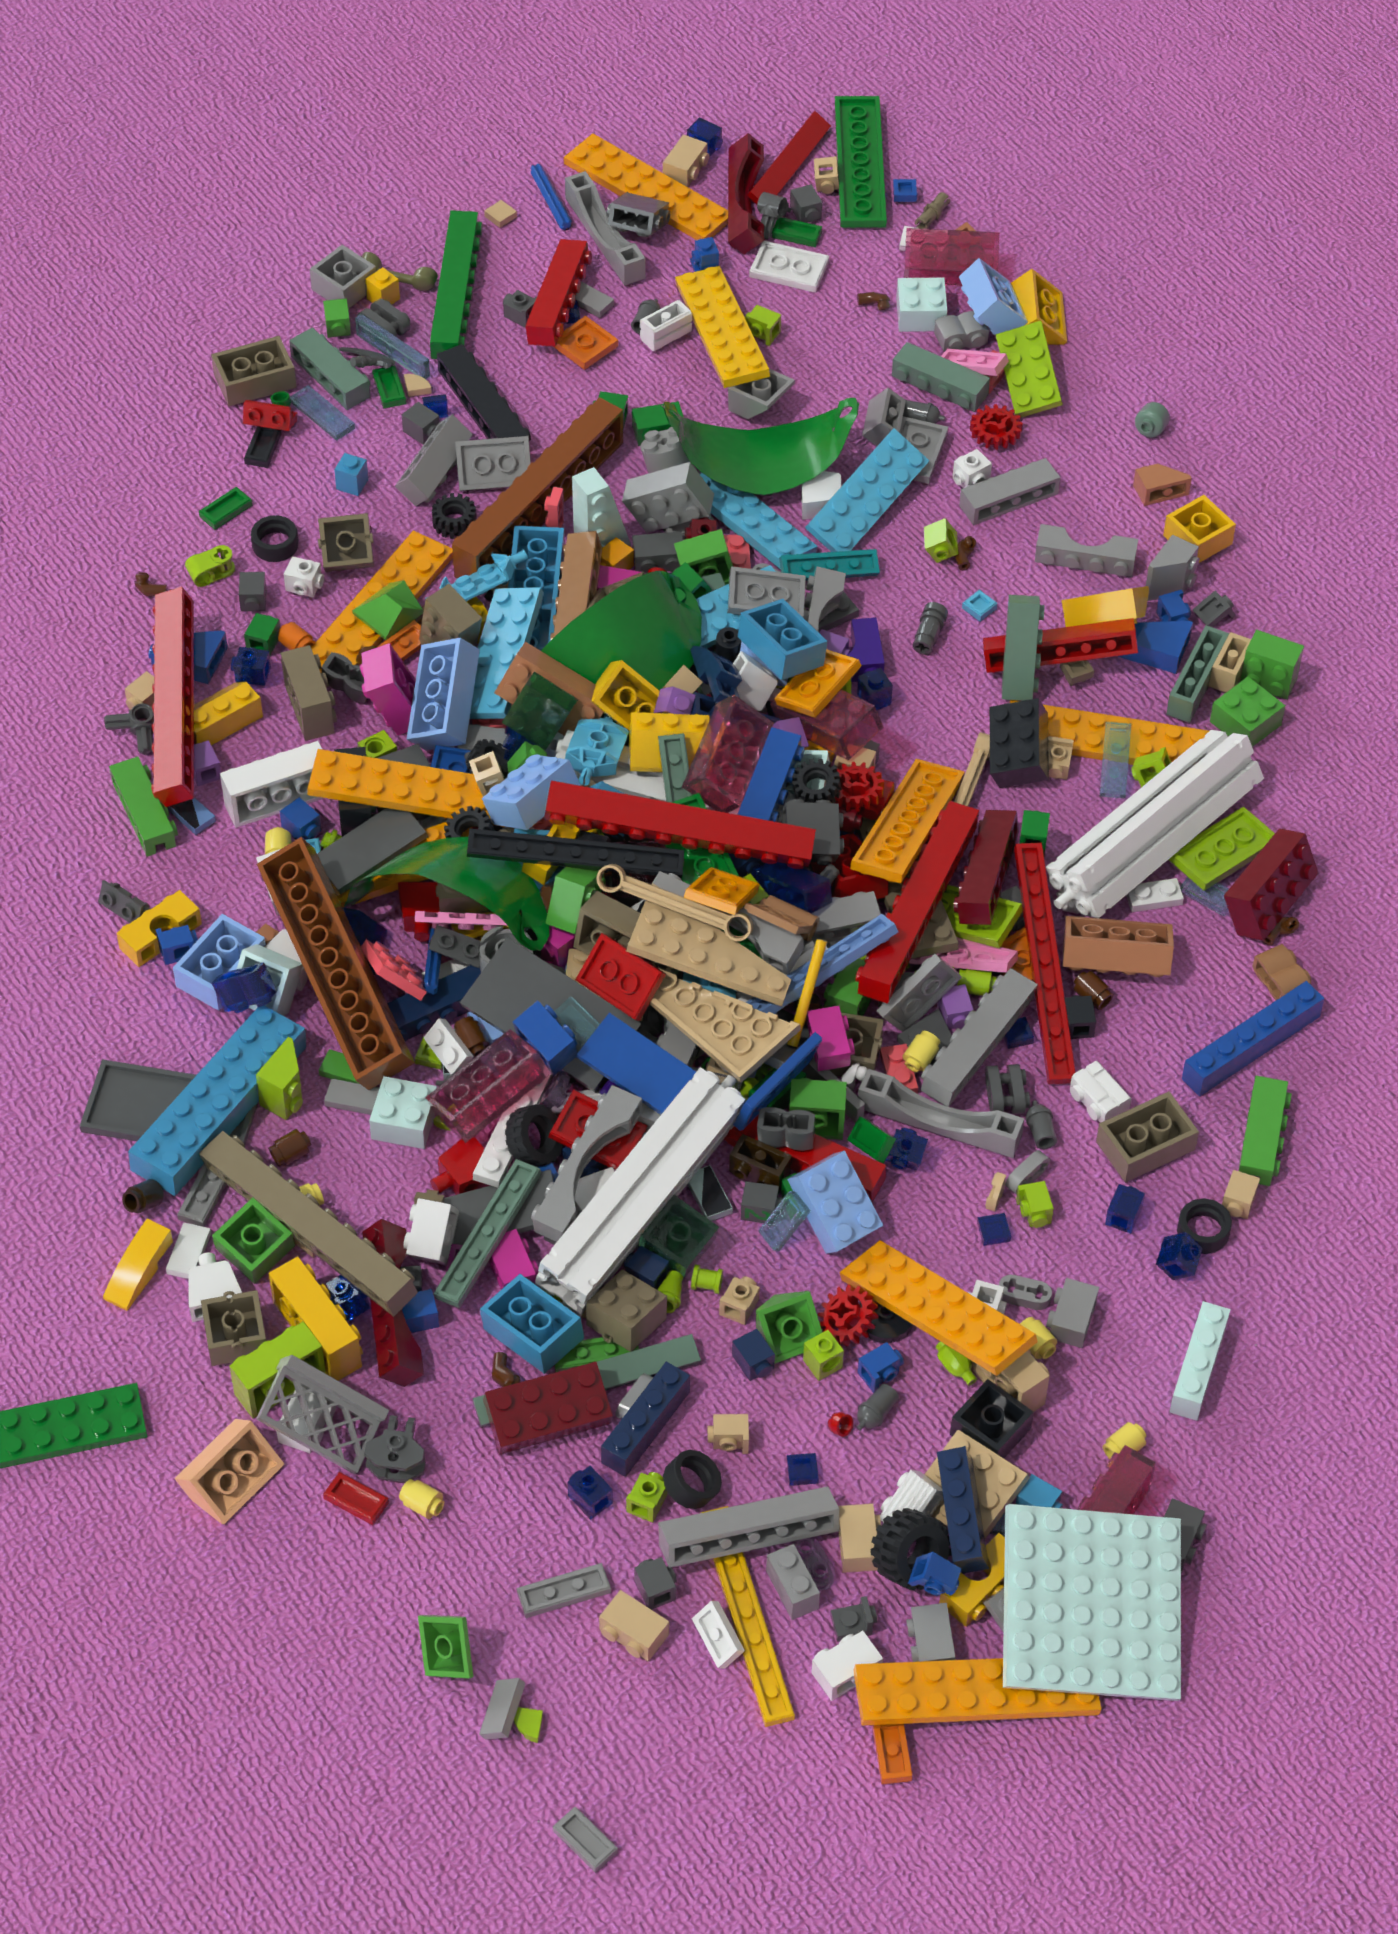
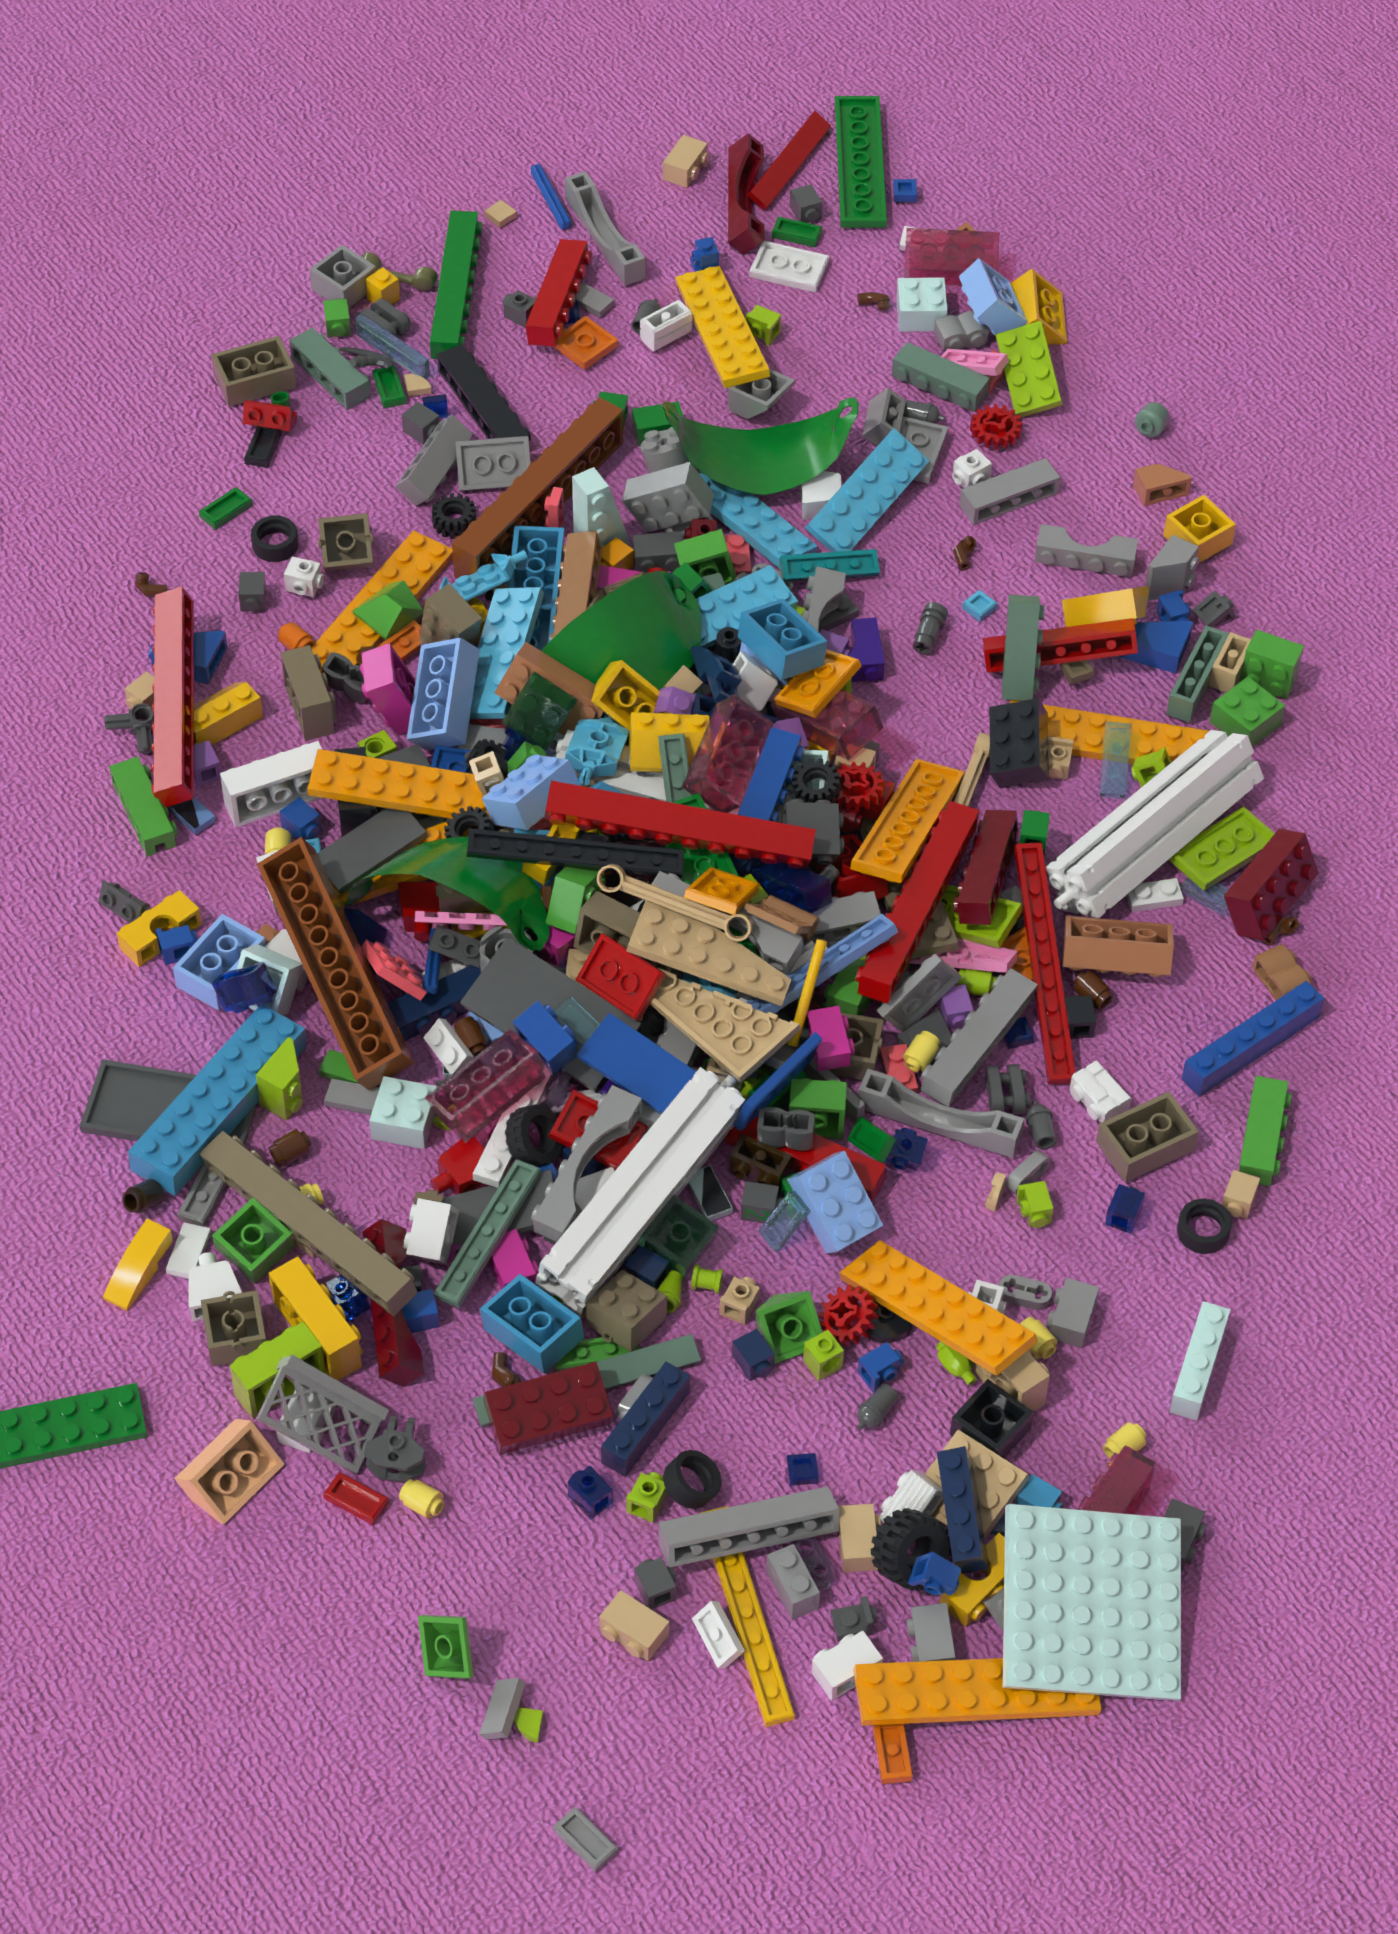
lime piece [185,545,235,587] -> none
clear blue brick [231,646,271,686] -> none
green brick [244,613,280,657] -> none
clear light blue tile [290,385,355,441] -> none
lime plate [320,829,342,849] -> none
dark azure brick [334,453,368,496] -> none
lime tile [415,1037,442,1070] -> none
light grey tile [517,1563,611,1618] -> none
light orange plate [564,133,728,240] -> none
dark grey brick [606,192,671,237] -> none
clear blue brick [687,117,723,157] -> none
tan brick [707,1414,749,1454] -> none
light grey plate [727,566,806,618] -> none
dark grey axle [757,192,791,239] -> none
tan brick [814,156,839,194] -> none
red hinge [828,1412,853,1437] -> none
white arm [841,1063,867,1091] -> none
clear blue brick [857,668,893,713] -> none
dark tan pin [914,192,950,230] -> none
lime brick [924,518,958,563] -> none
clear blue tile [977,1213,1011,1246] -> none
clear blue brick [1156,1232,1203,1280] -> none

